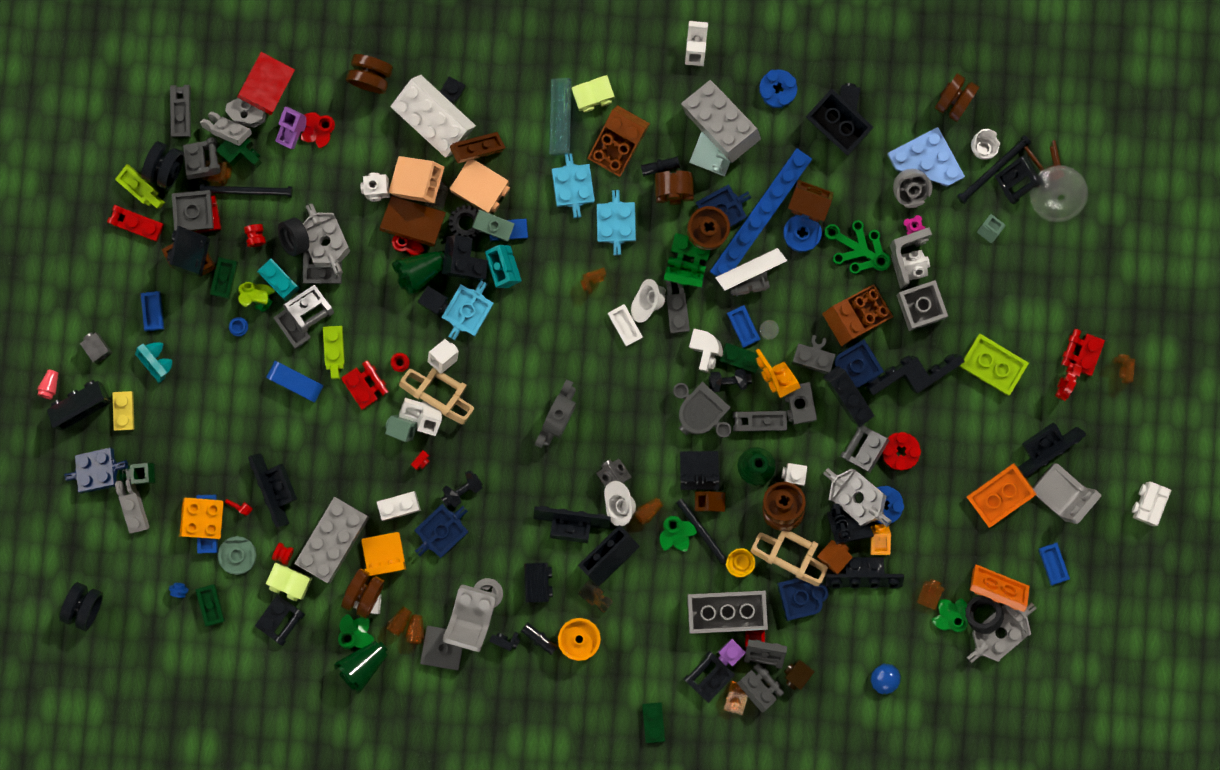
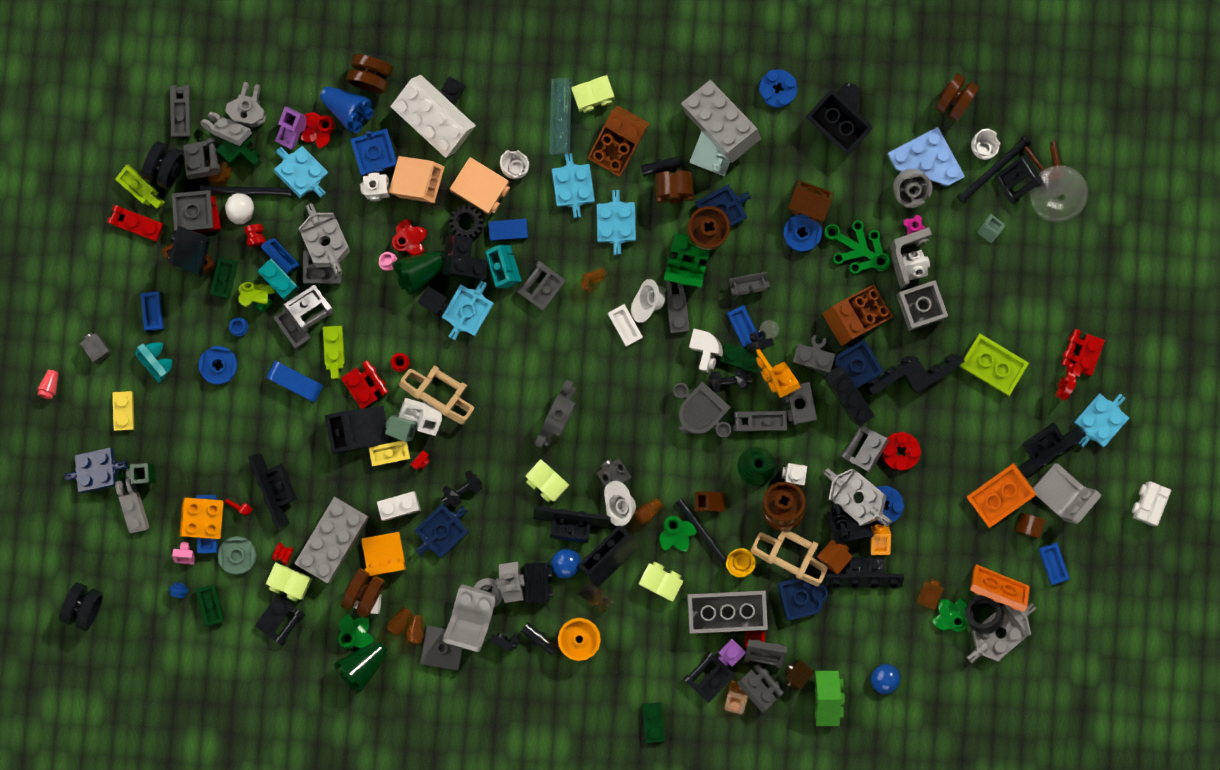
black slope [47,380,112,431] -> none
red tile [237,52,295,115] -> none
black tyre [278,217,309,256] -> none
reddish brown tile [380,196,446,247] -> none
white brick [428,339,459,374] -> none
reddish brown plate [450,132,506,163] -> none
sand green plate [472,210,515,242] -> none
black hinge [680,451,719,490] -> none
white brick [685,21,708,66] -> none
blue plate [710,148,812,277] -> none
white sticker [715,248,787,290] -> none
clear orange bracket [1112,354,1135,384] -> none
none -> bright pink tile [172,542,195,565]
none -> blue plate [199,346,238,385]
none -> white hair [225,193,254,224]
none -> blue tile [261,238,300,274]
none -> medium azure plate [274,146,328,198]
none -> blue cone [320,86,374,133]
none -> black slope [324,406,391,455]
none -> blue plate [350,129,397,176]
none -> light yellow plate [368,441,411,466]
none -> bright pink plate [379,252,397,271]
none -> light grey hinge [496,562,525,603]
none -> white hair [500,150,529,179]
none -> dark grey plate [516,261,566,312]
none -> yellowish green brick [525,459,570,503]
none -> blue hair [551,548,582,579]
none -> yellowish green brick [638,562,683,602]
none -> black tile [746,330,774,353]
none -> bright green brick [814,671,845,726]
none -> reddish brown brick [1015,513,1046,539]
none -> medium azure plate [1074,393,1129,448]

